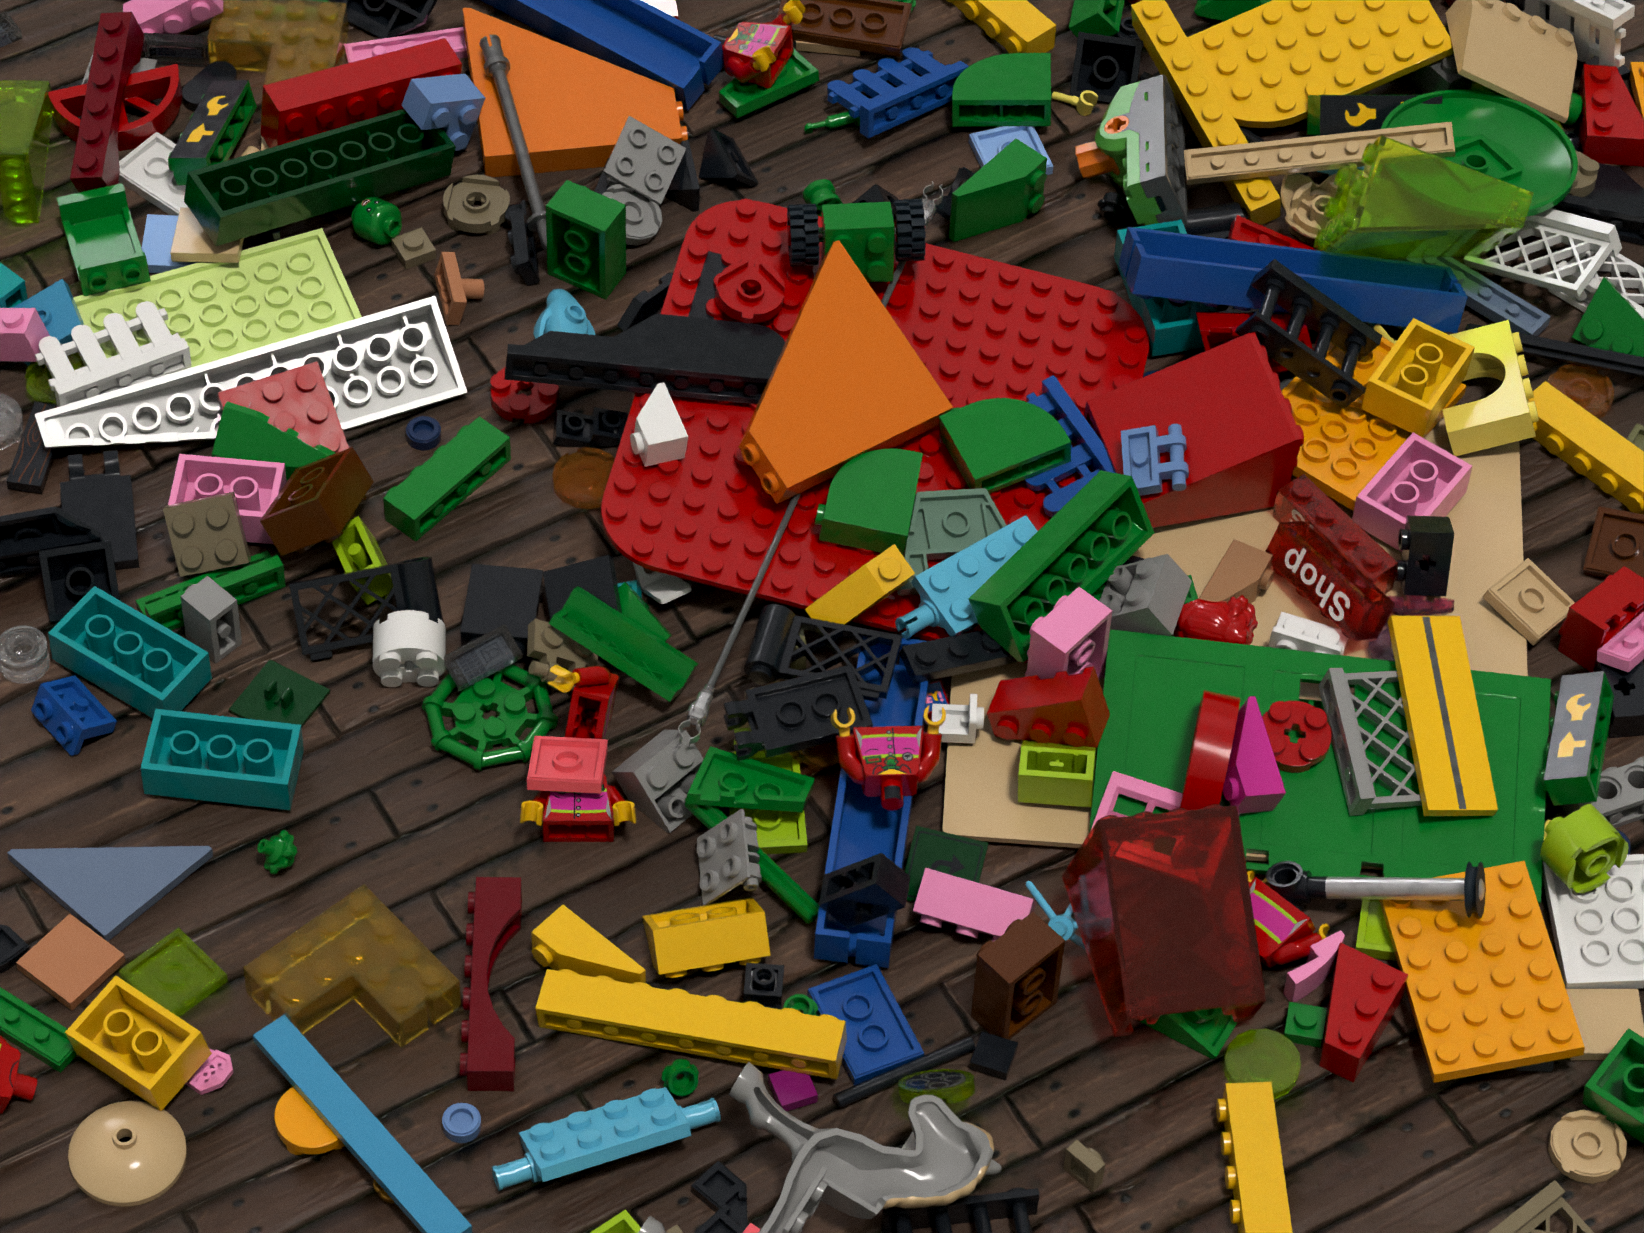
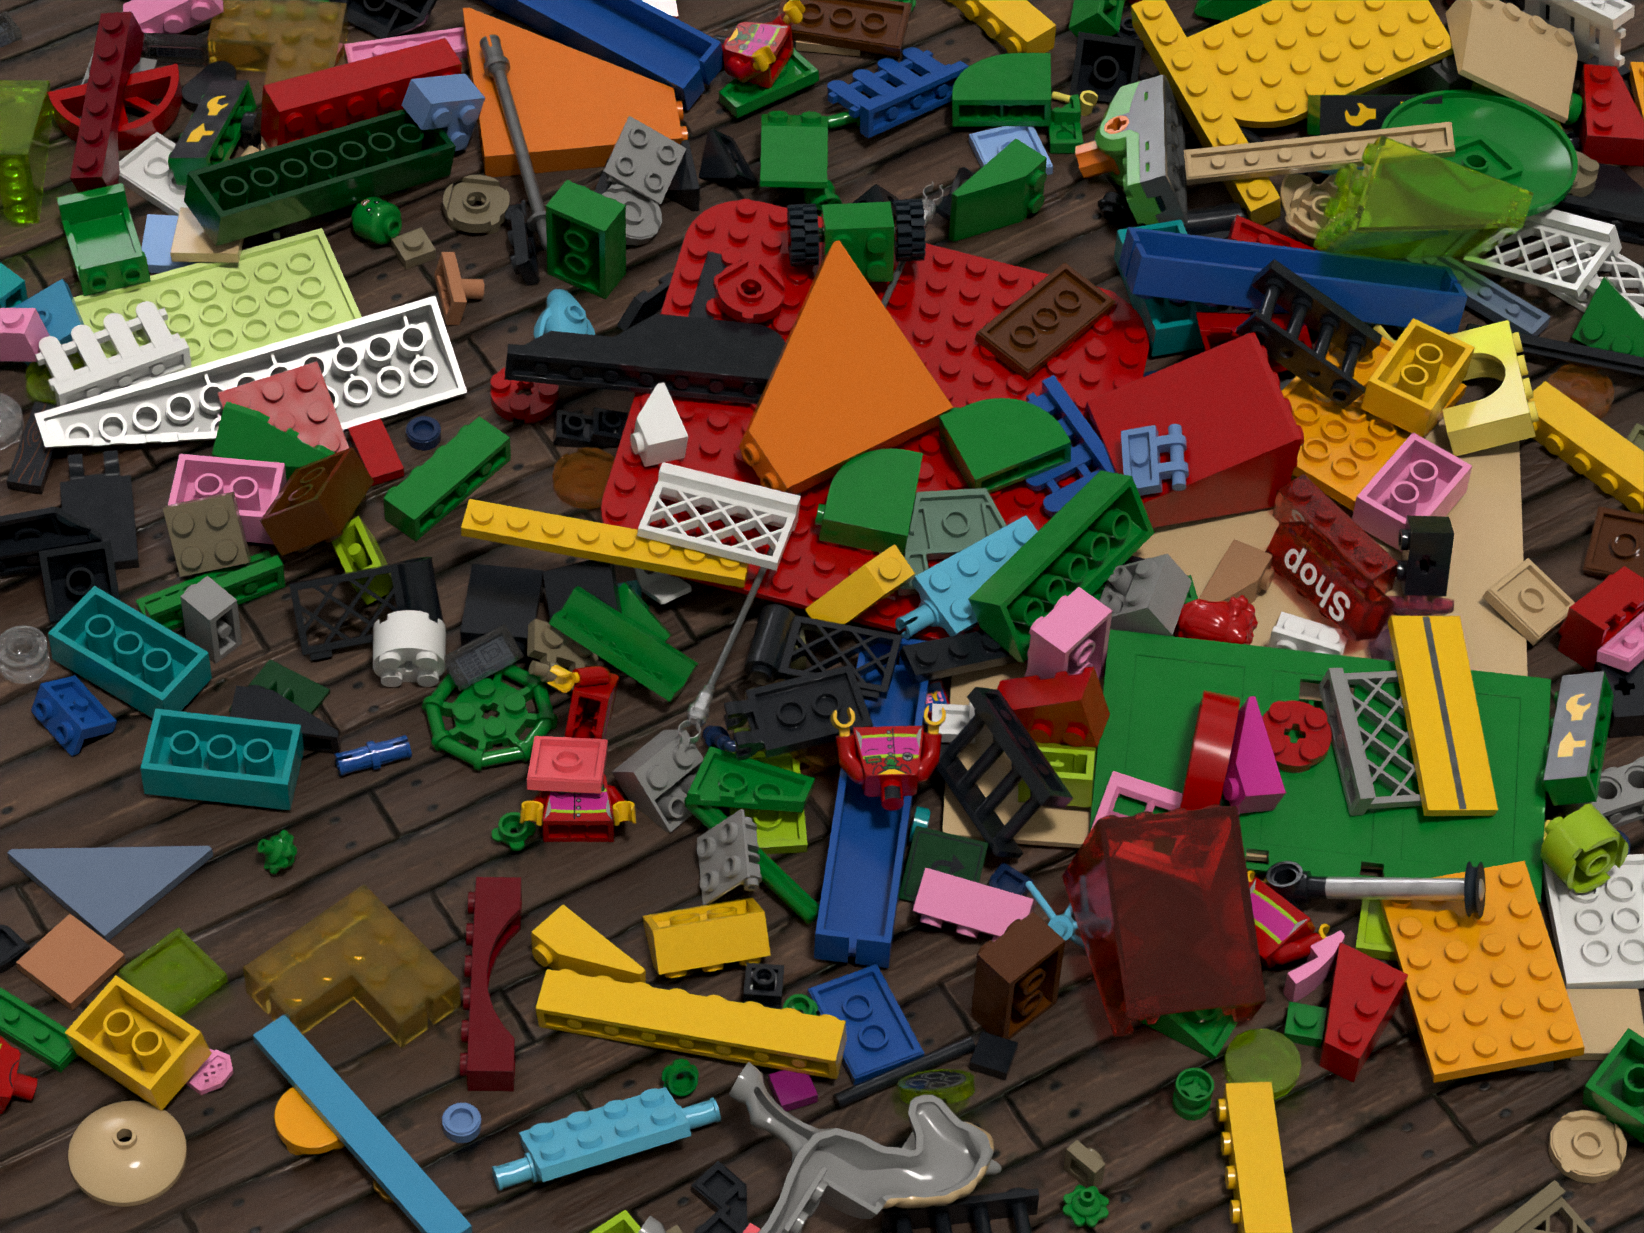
black brick [819,853,910,929] -> none
none -> black slope [230,685,341,754]
none -> black tile [241,111,262,151]
none -> blue pin [334,735,412,776]
none -> red tile [348,418,404,486]
none -> yellow plate [461,499,750,588]
none -> green plate [492,812,536,851]
none -> white fence [637,462,801,571]
none -> dark blue piece [702,725,736,753]
none -> green slope [760,111,828,189]
none -> teal tile [908,806,931,843]
none -> black fence [935,687,1073,858]
none -> reddish brown tile [975,262,1116,380]
none -> dark blue tile [989,862,1034,897]
none -> green slope [1047,94,1083,154]
none -> green plant [1063,1185,1109,1228]
none -> green wheel [1172,1068,1214,1121]

